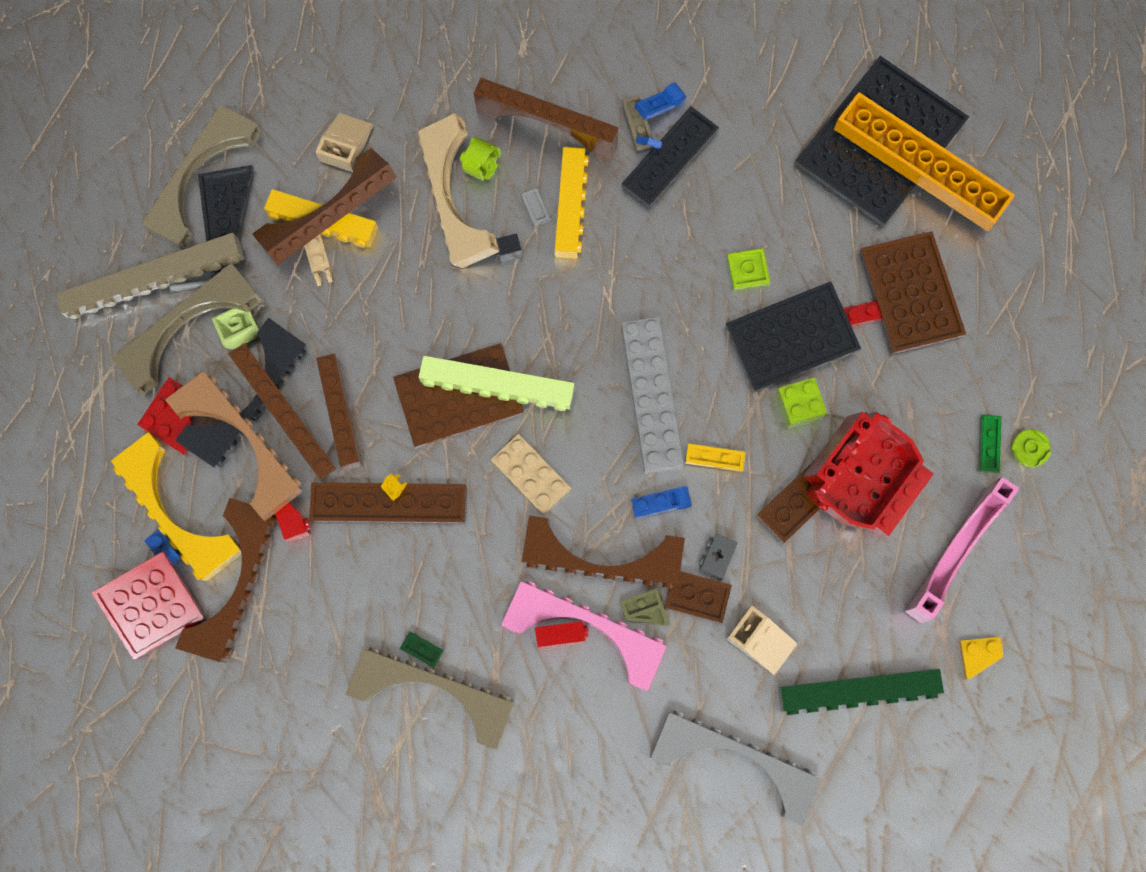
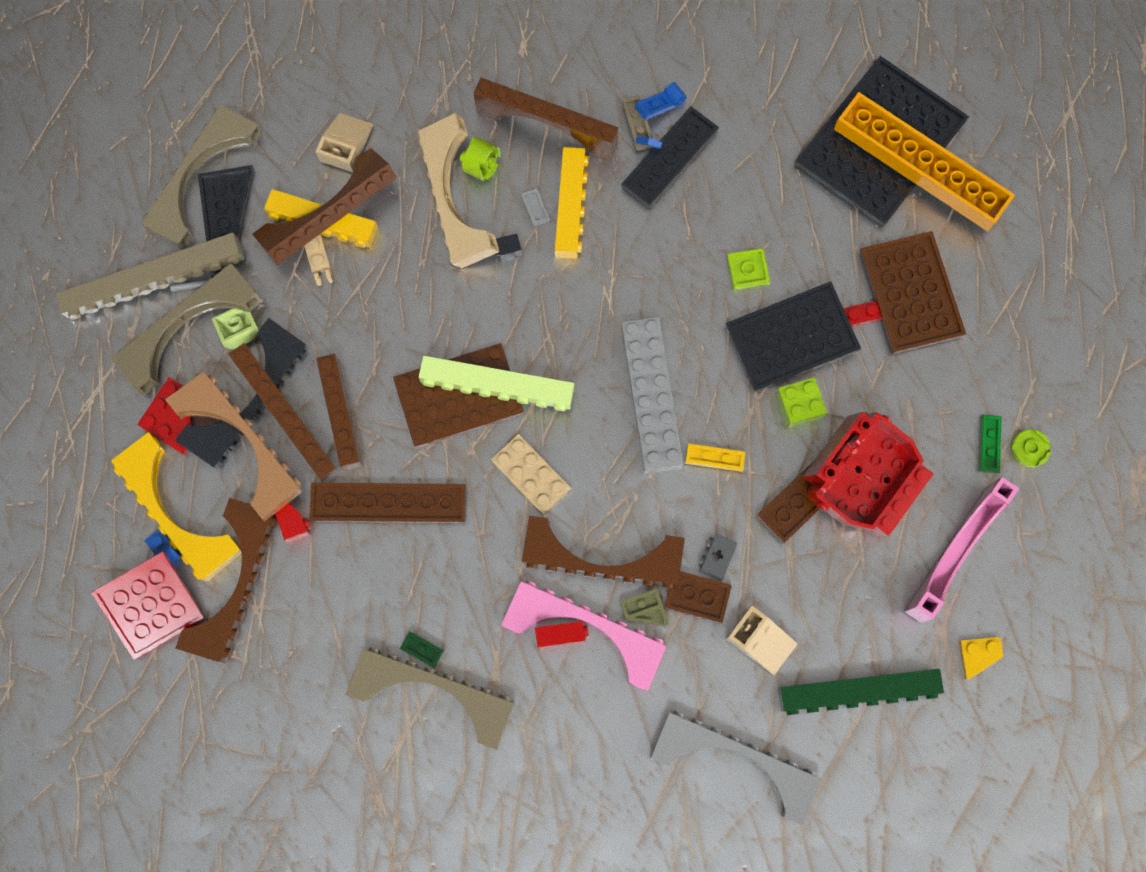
yellow tile [381,473,407,501] -> none
blue plate [631,486,692,518] -> none

